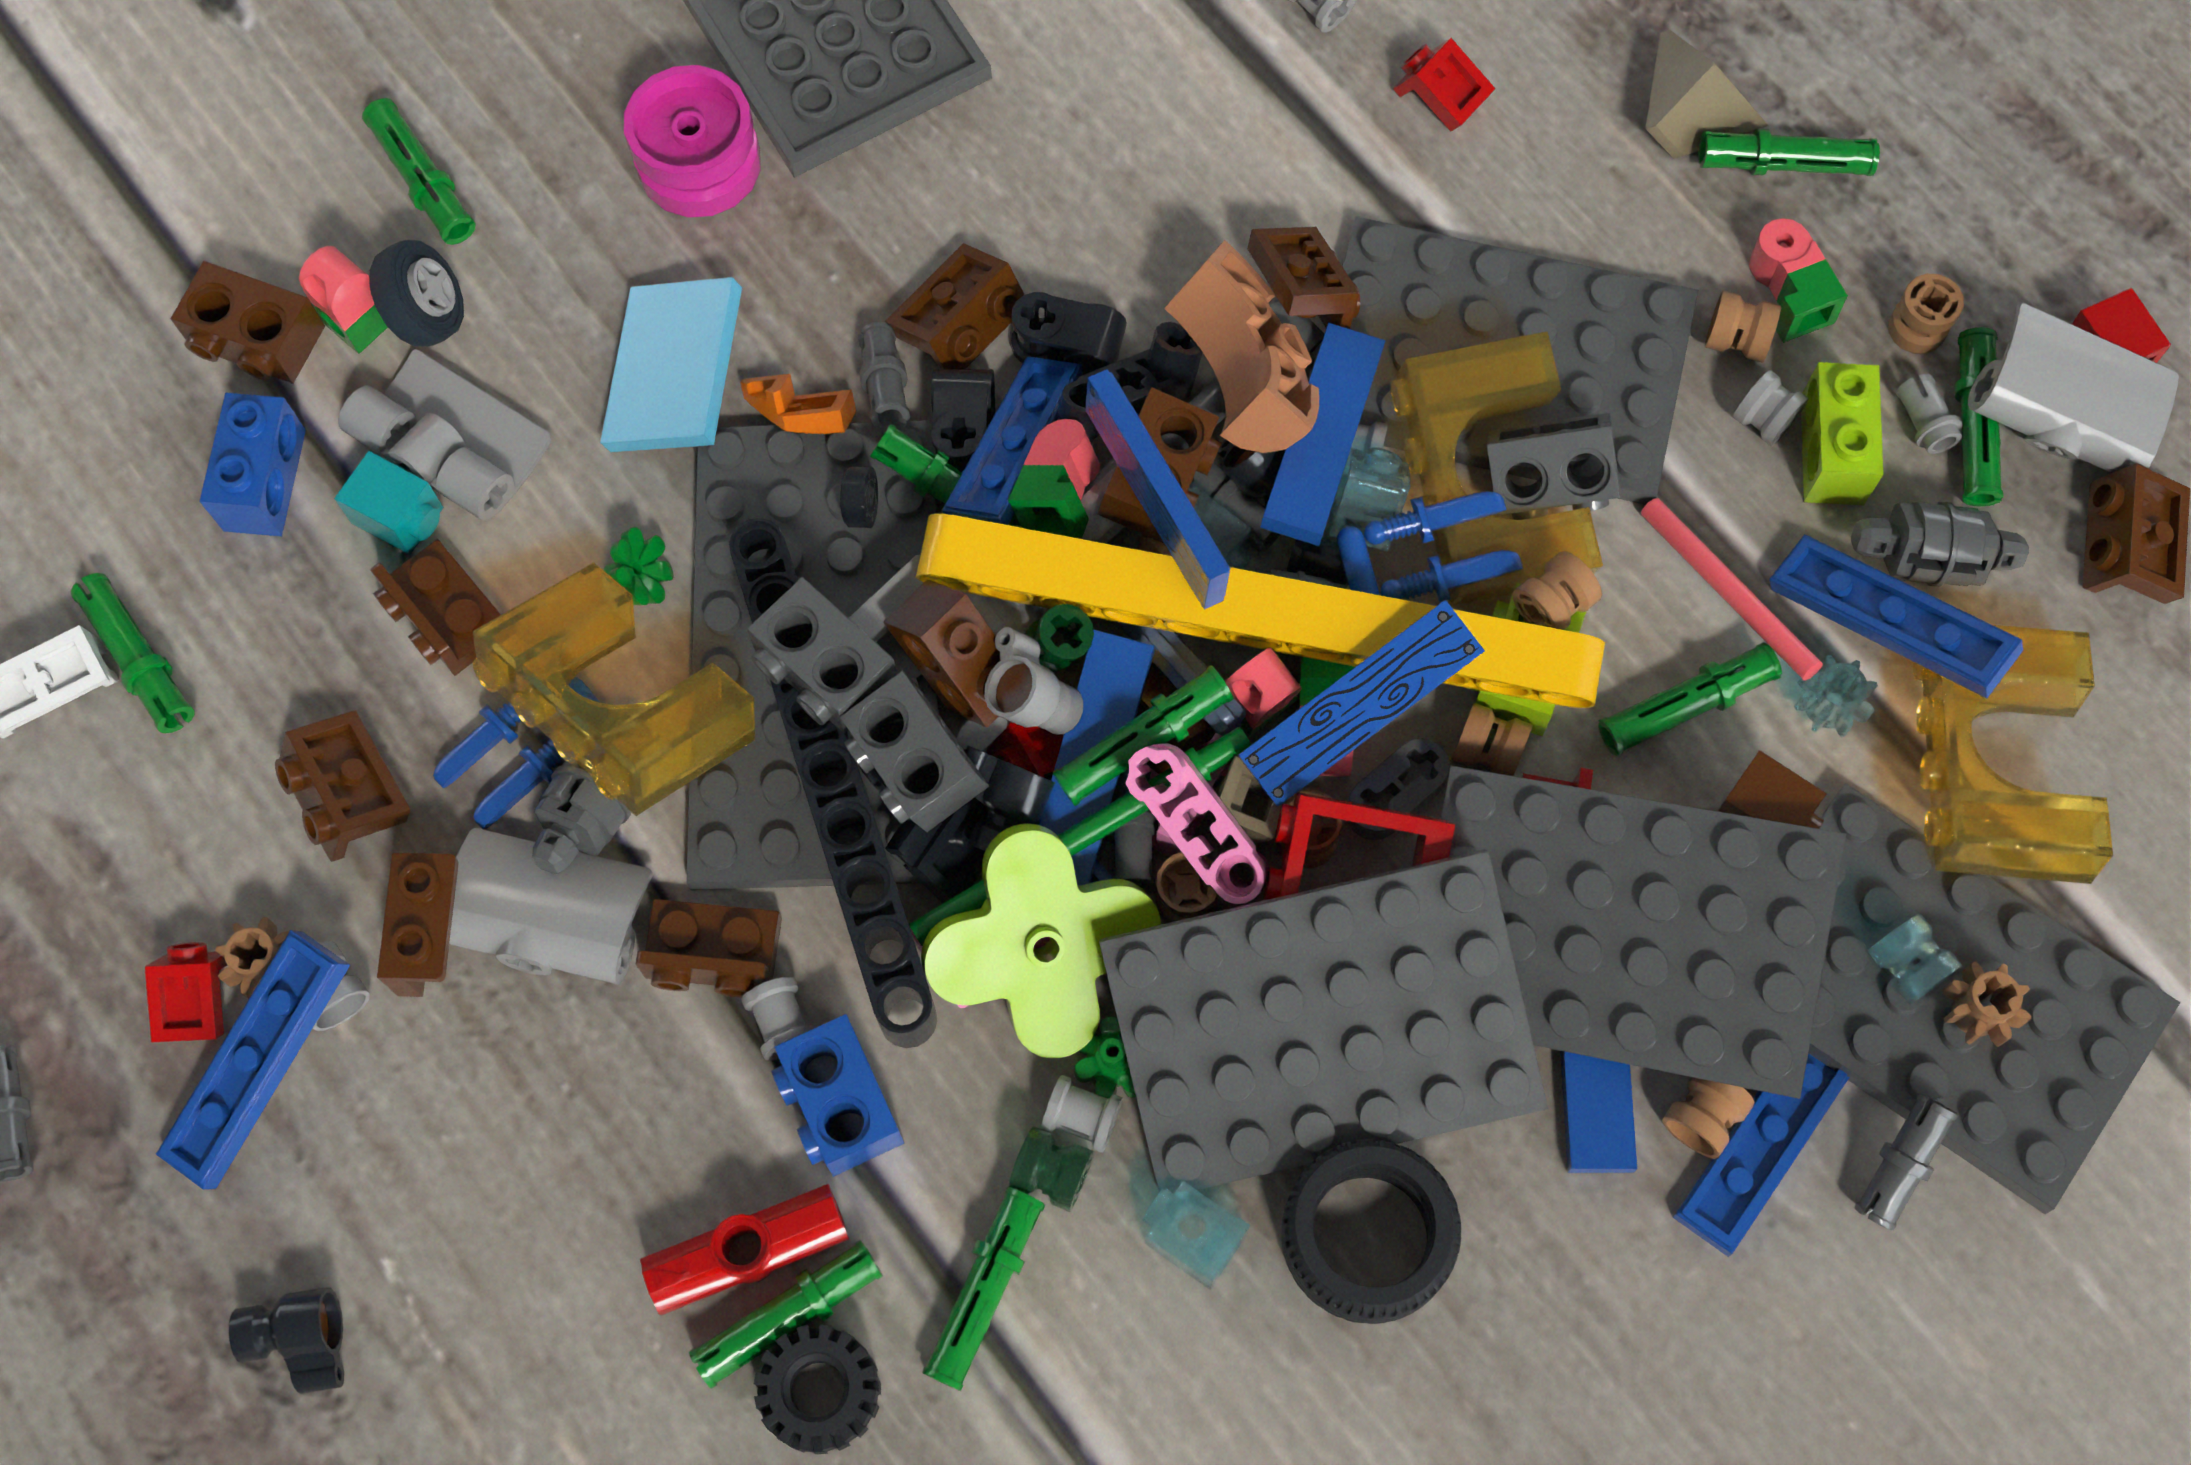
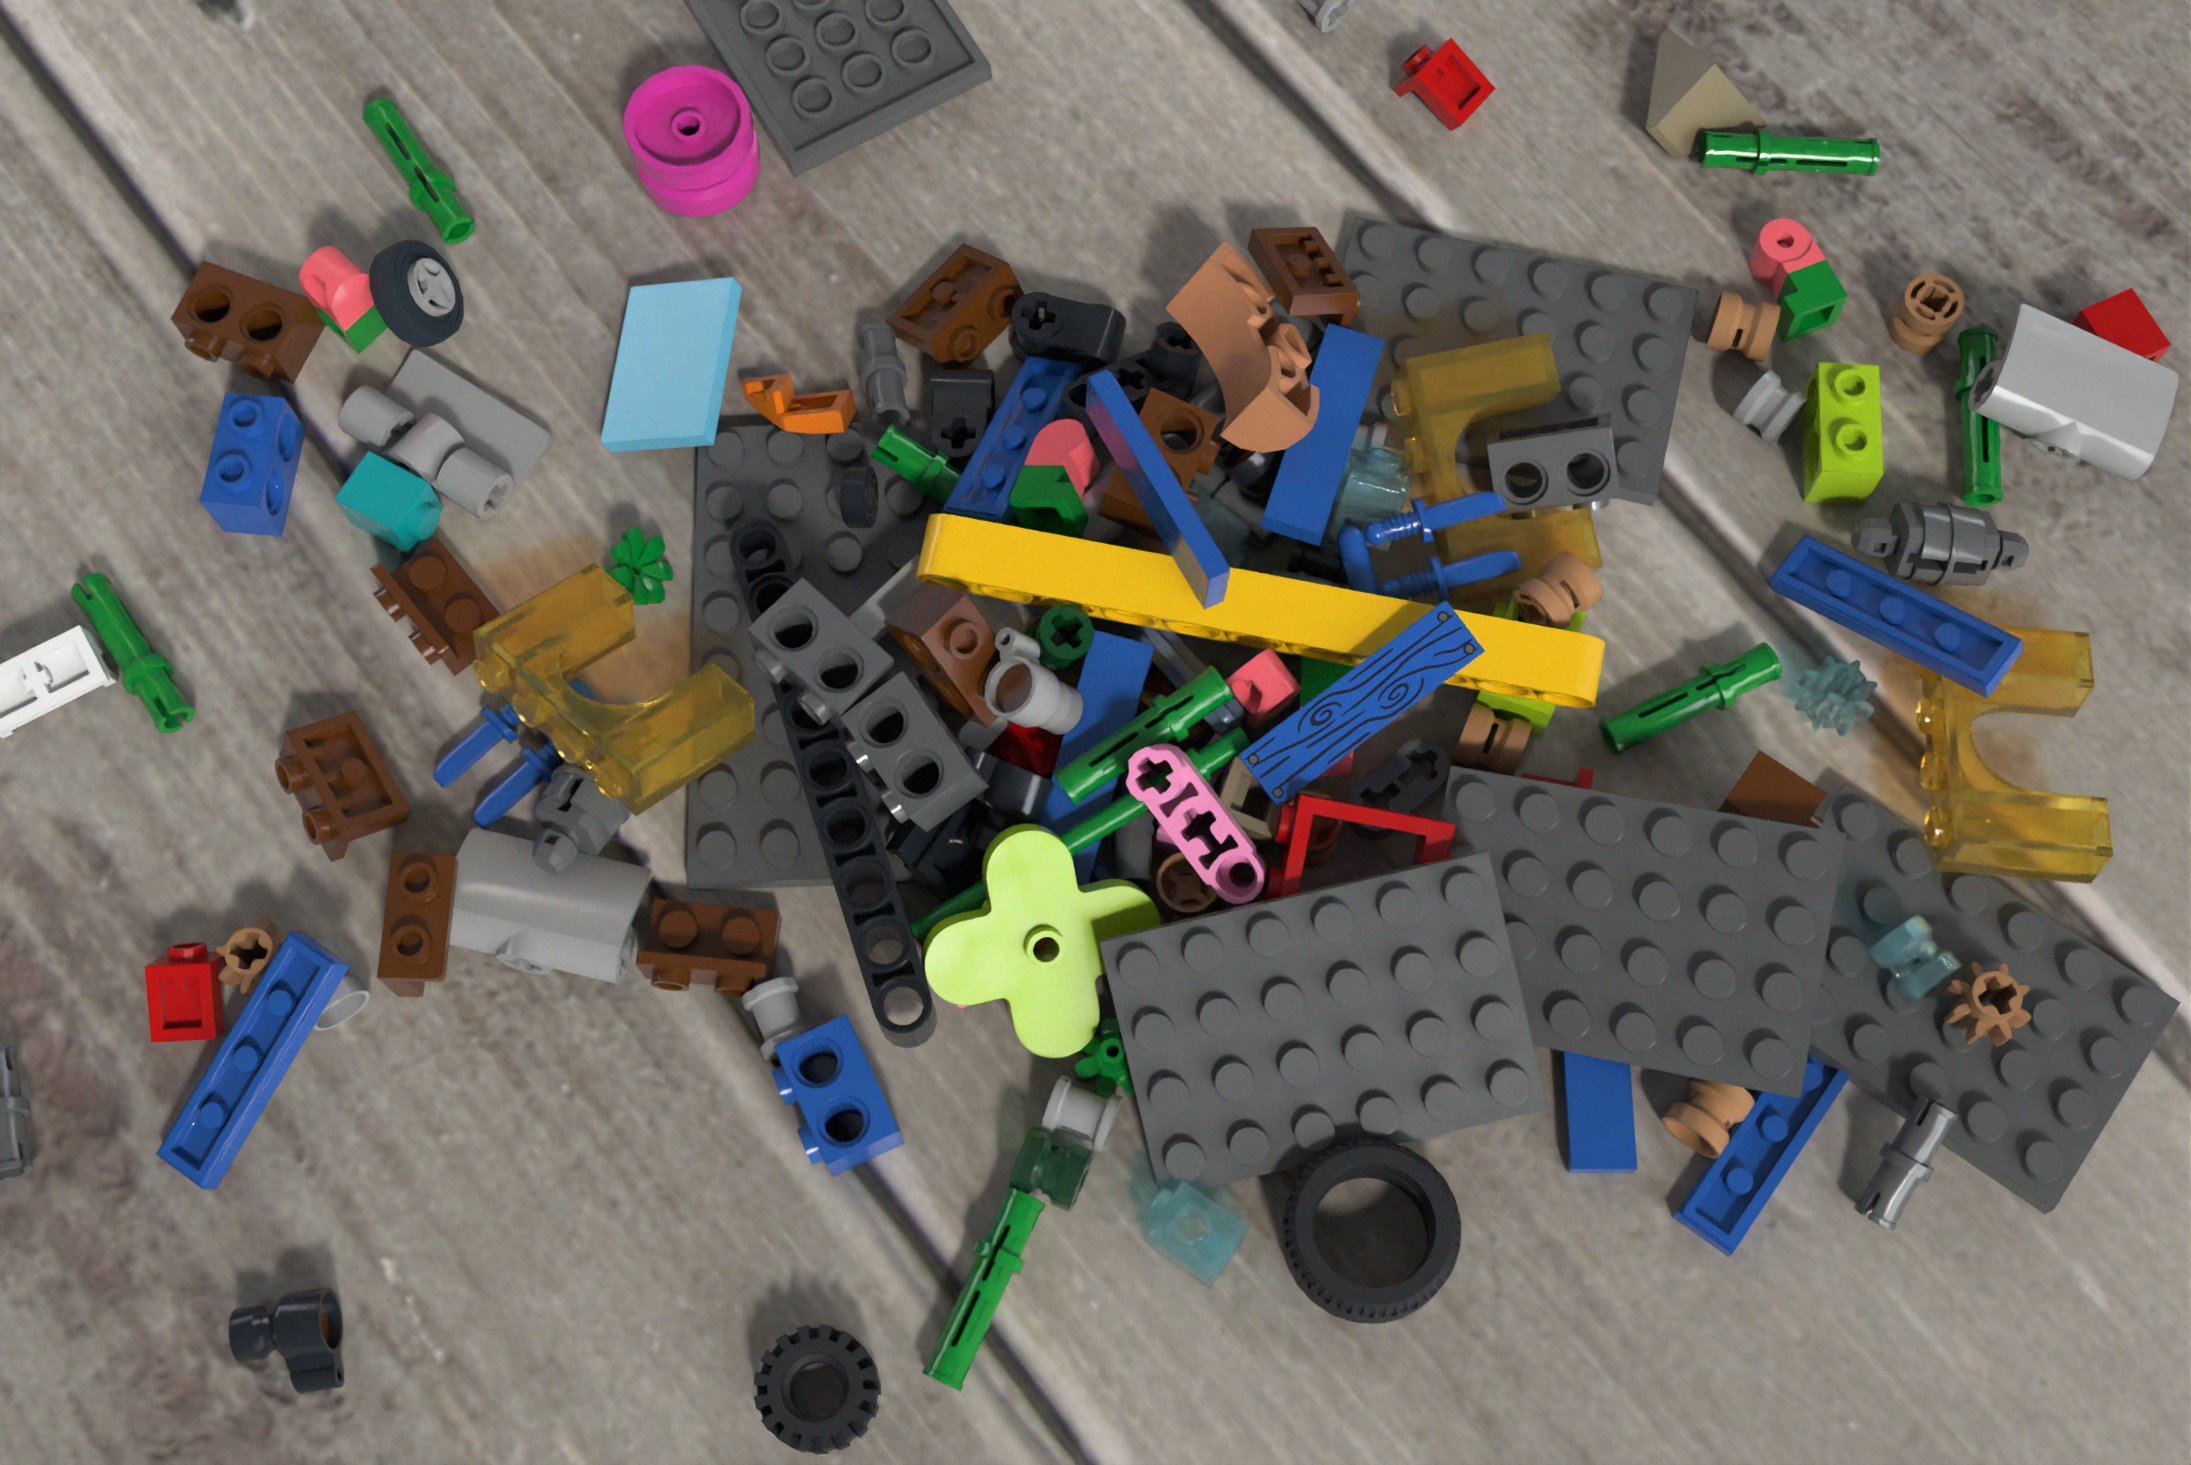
red piece [640,1184,850,1316] -> none
green pin [689,1239,883,1389] -> none
coral bar [1641,498,1823,681] -> none
light grey pin [1896,374,1962,454] -> none
reddish brown bracket [2082,463,2190,604] -> none

